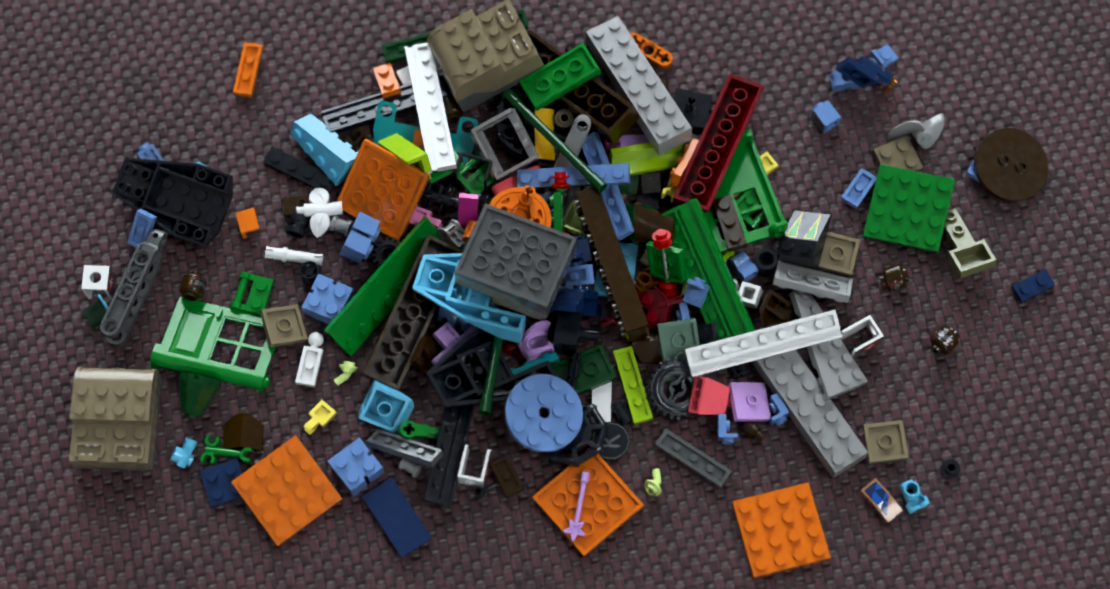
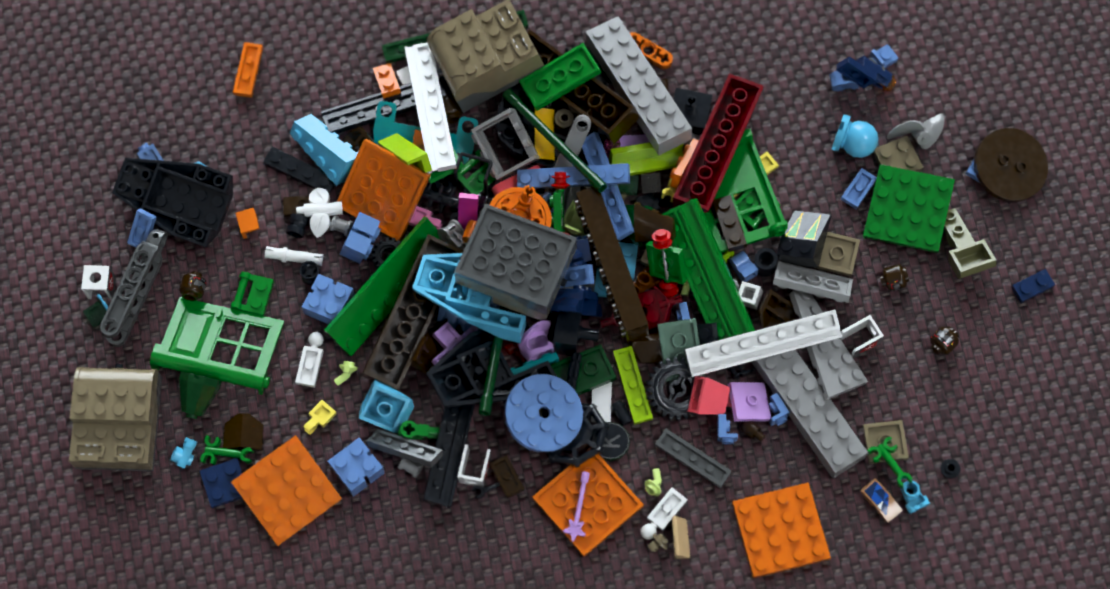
dark tan plate [260,304,308,347] -> none
dark blue piece [362,477,432,558] -> none
medium blue bracket [683,277,710,308] -> none
medium blue brick [811,100,841,134] -> none
none -> white plate [641,488,687,540]
none -> dark tan plate [648,533,668,552]
none -> tan slope [672,516,690,559]
none -> medium azure tile [831,114,879,158]
none -> green bar [867,437,912,489]

